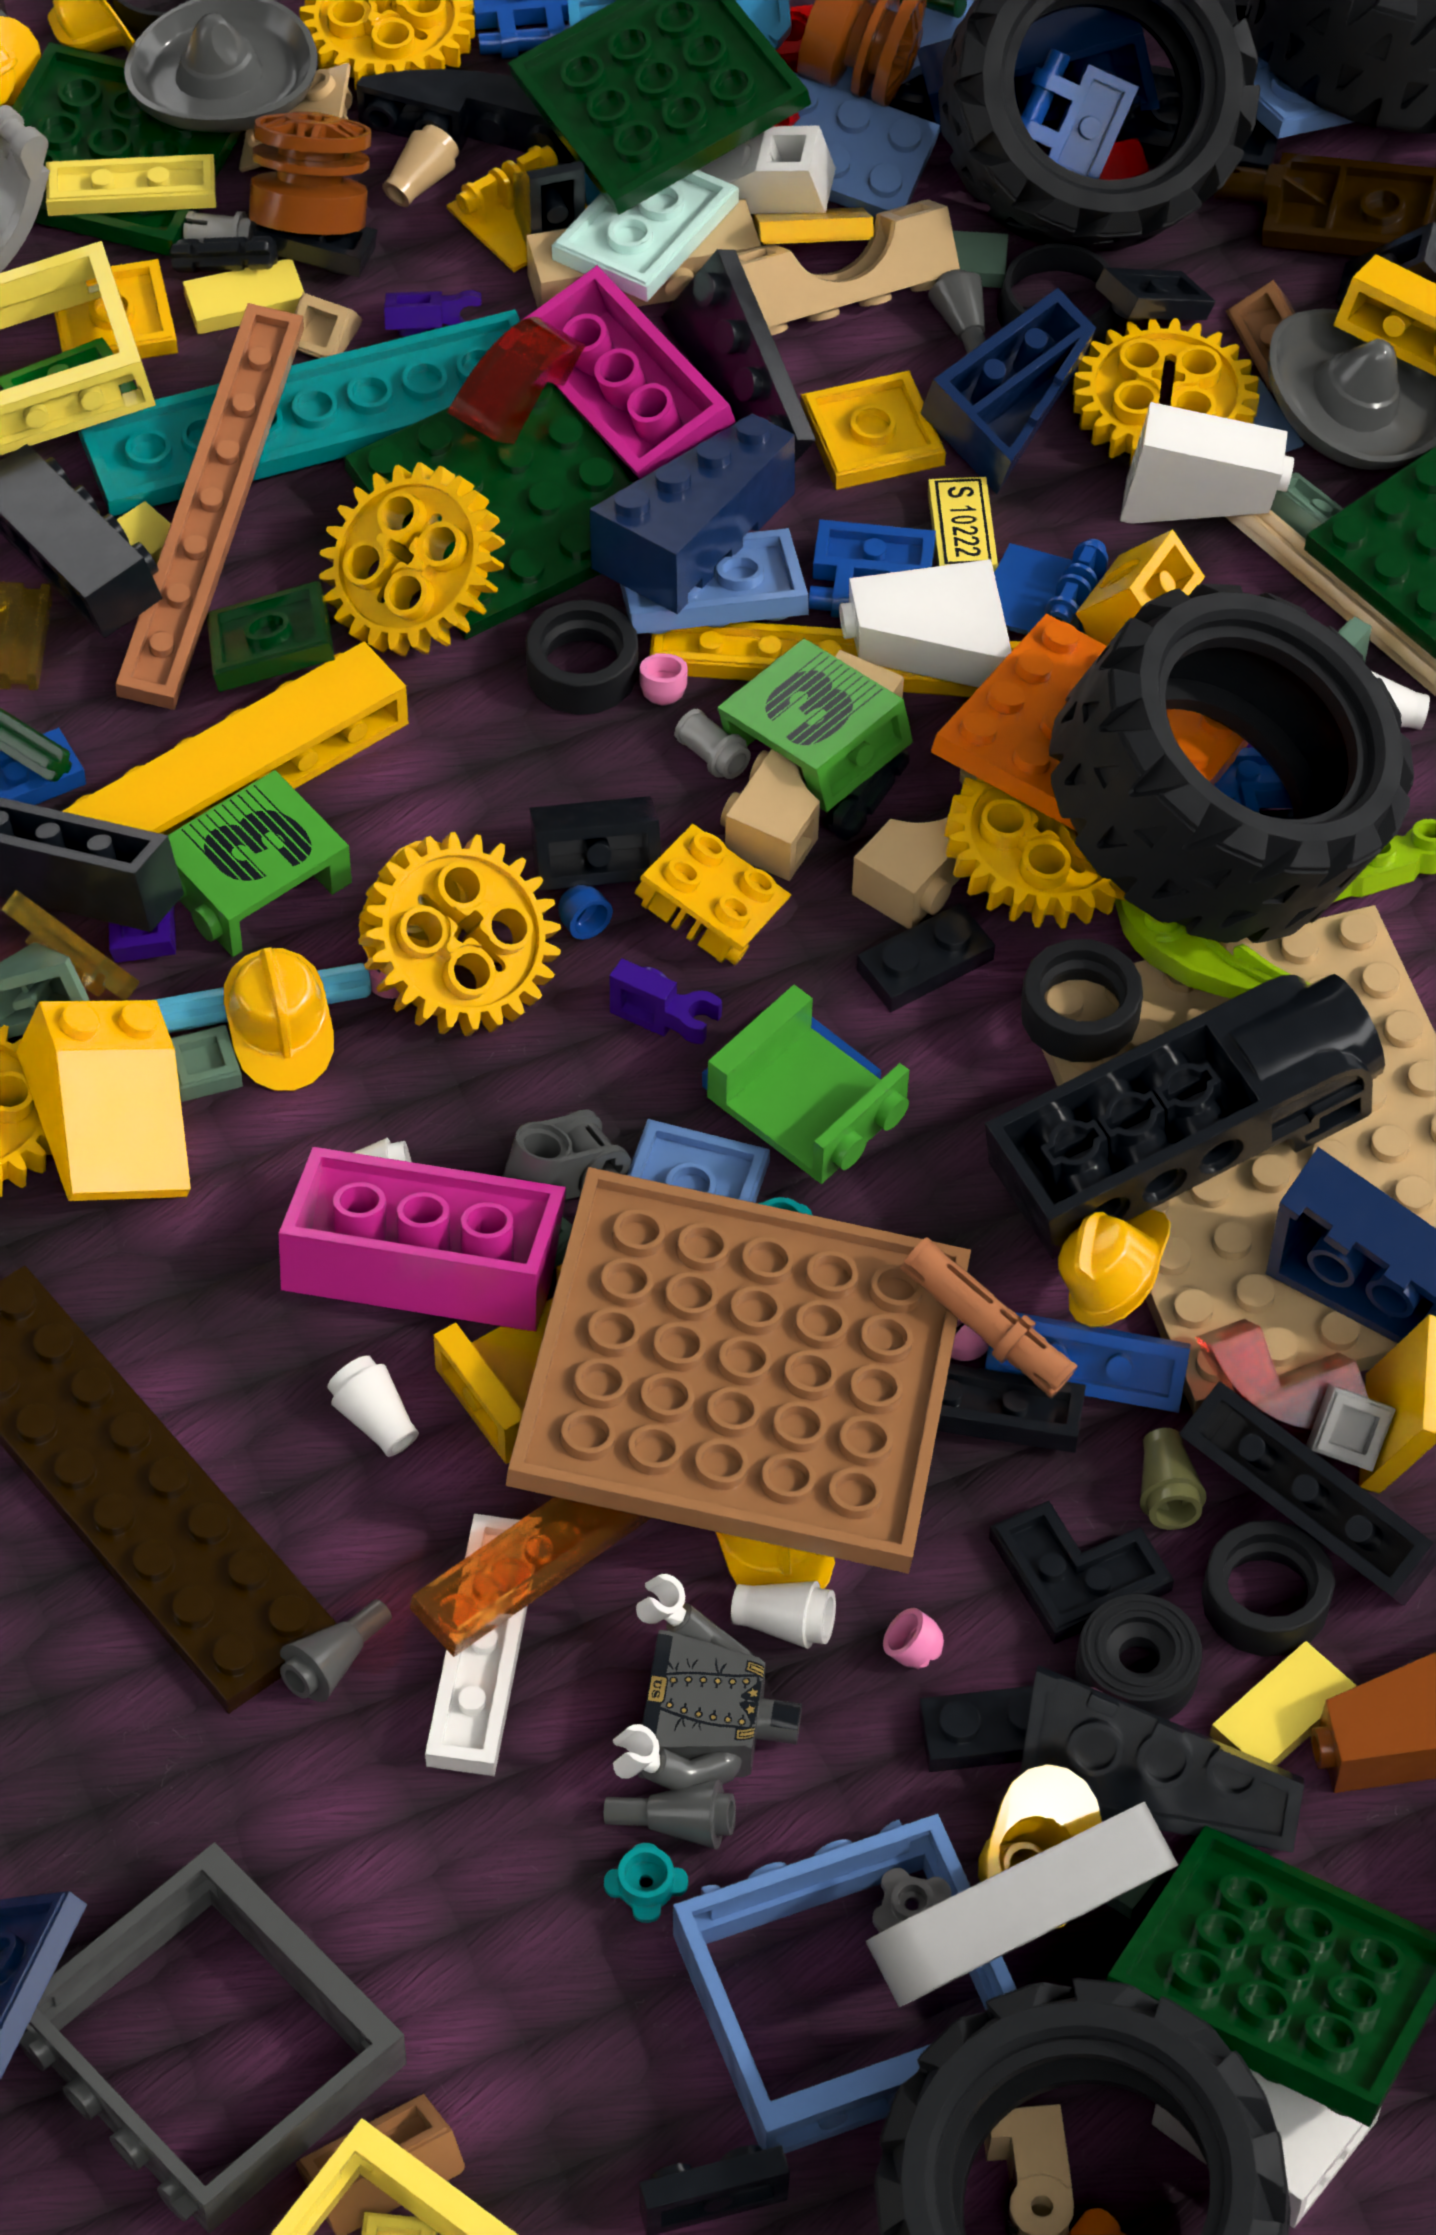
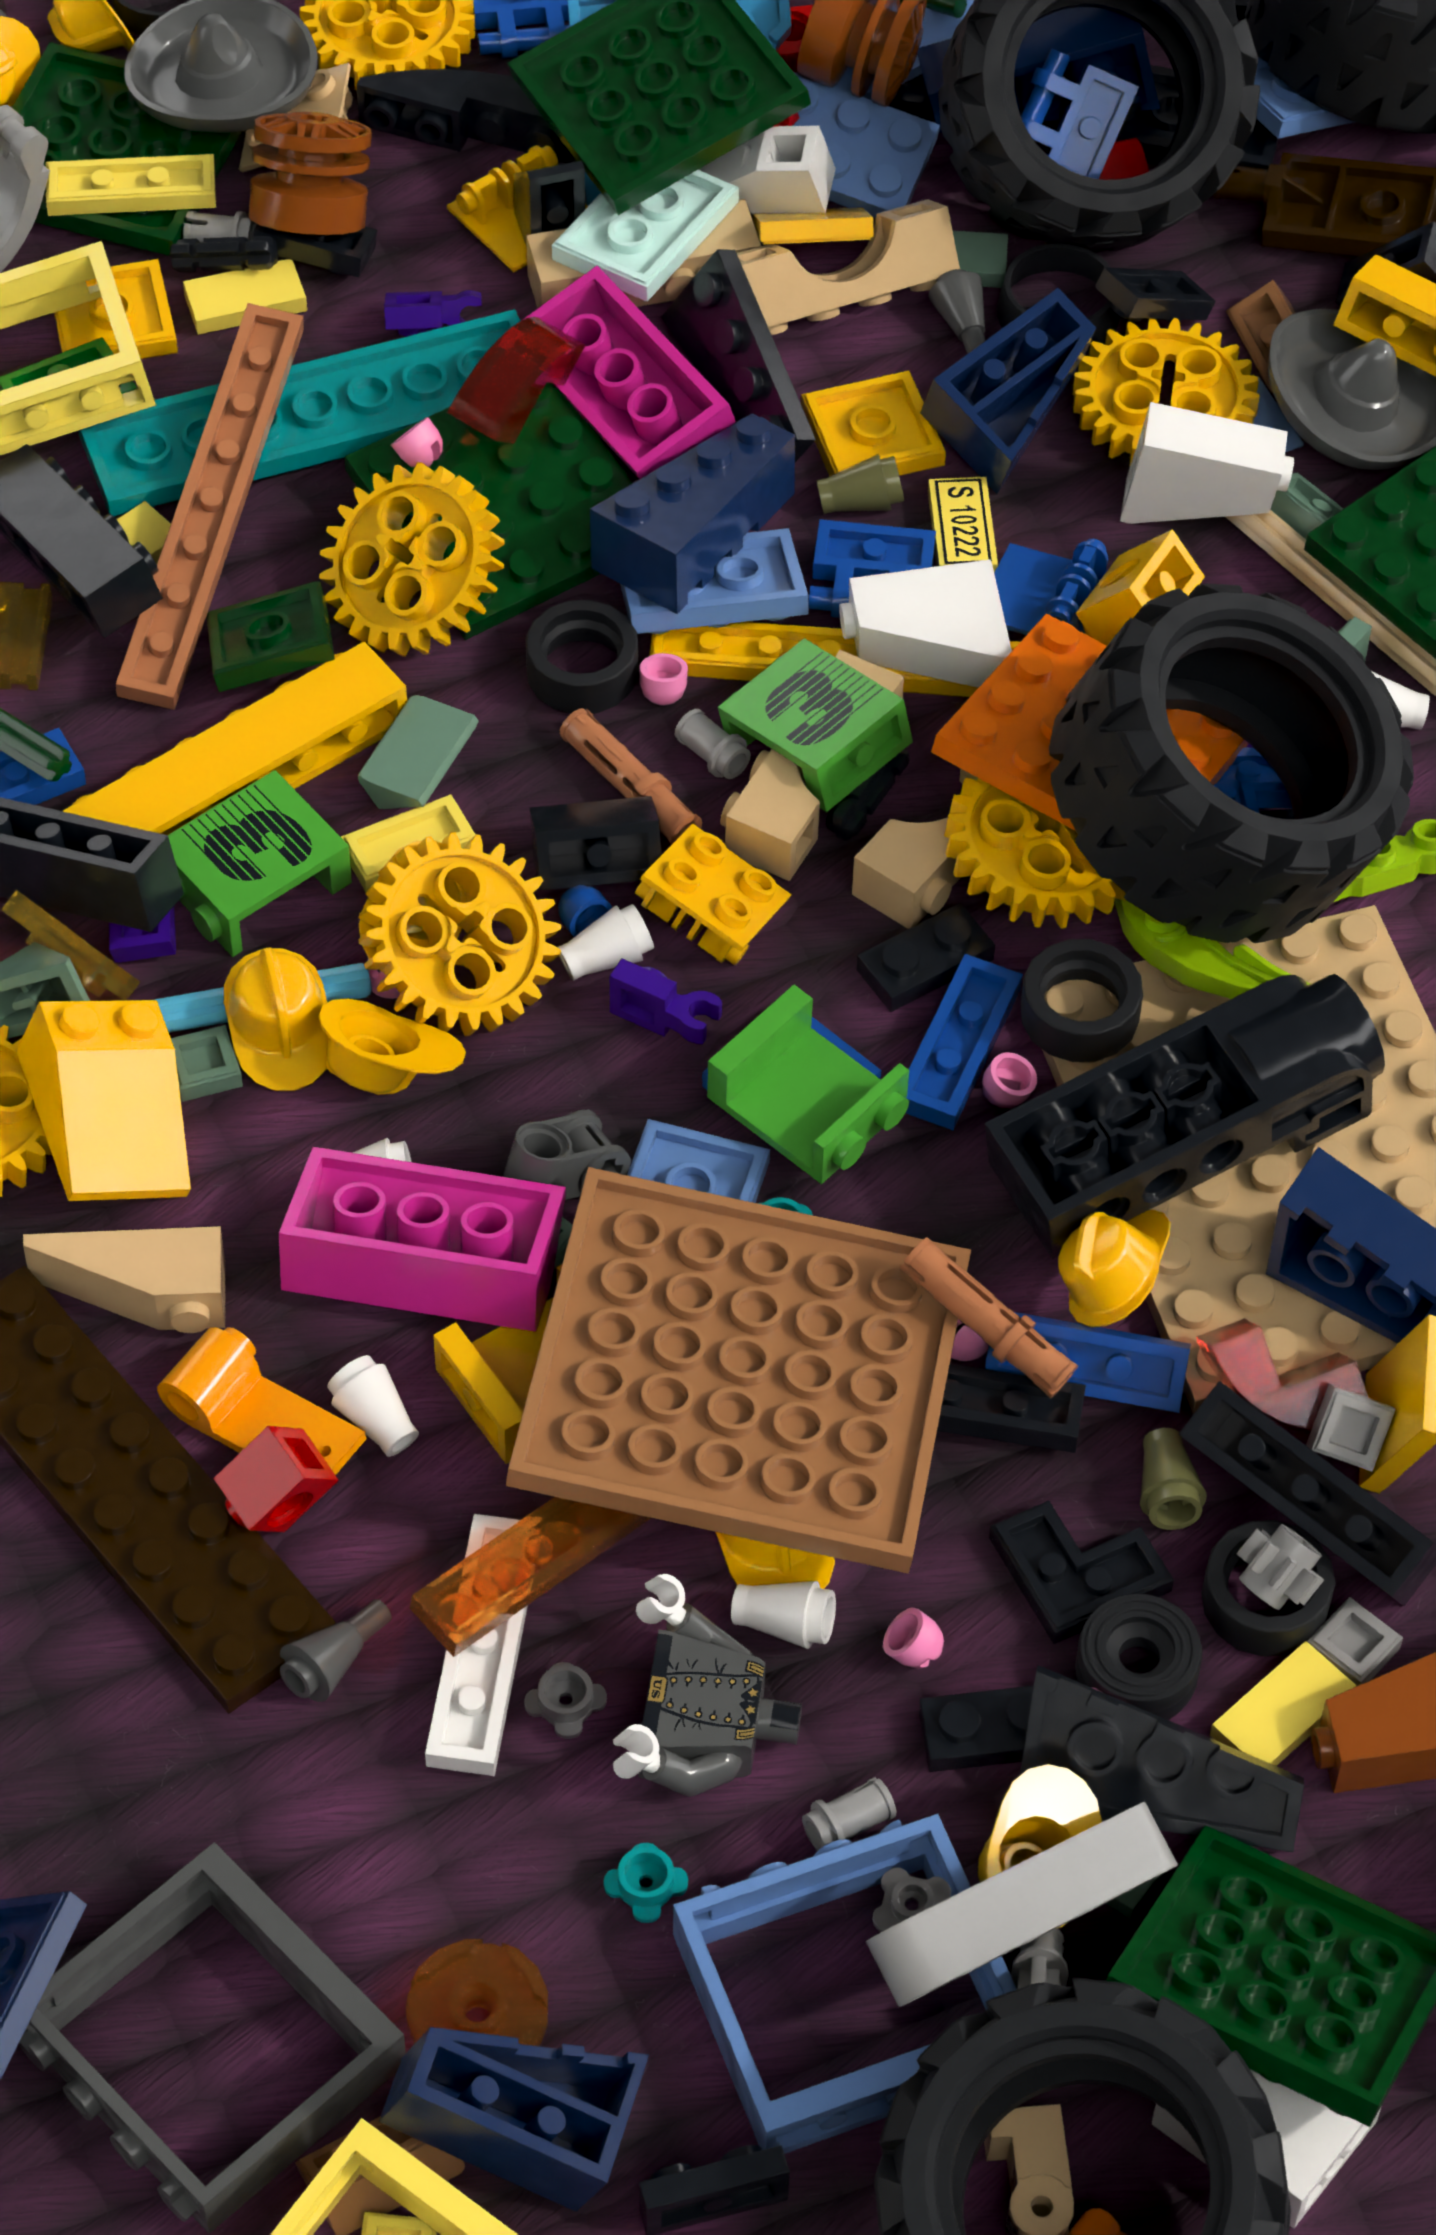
tan slope [294,292,363,359] -> none
tan cone [382,125,459,207] -> none
dark grey cone [603,1779,736,1850] -> none
none -> tan slope [23,1226,225,1333]
none -> light orange door [157,1327,367,1475]
none -> red brick [213,1426,339,1532]
none -> yellow piece [318,998,466,1095]
none -> light yellow tile [341,794,475,892]
none -> sand green slope [358,695,479,809]
none -> dark blue wedge [379,2027,649,2212]
none -> bright pink hinge [391,417,443,467]
none -> clear orange plate [406,1939,548,2046]
none -> flat silver plate [524,1662,607,1739]
none -> white cone [557,904,654,981]
none -> nougat pin [560,708,702,845]
none -> light grey pin [802,1777,896,1851]
none -> olive cone [816,454,904,514]
none -> blue plate [906,954,1023,1130]
none -> bright pink hinge [982,1052,1037,1109]
none -> light grey axle [1011,1928,1069,1989]
none -> light grey gear [1236,1524,1324,1610]
none -> light grey tile [1307,1597,1403,1686]

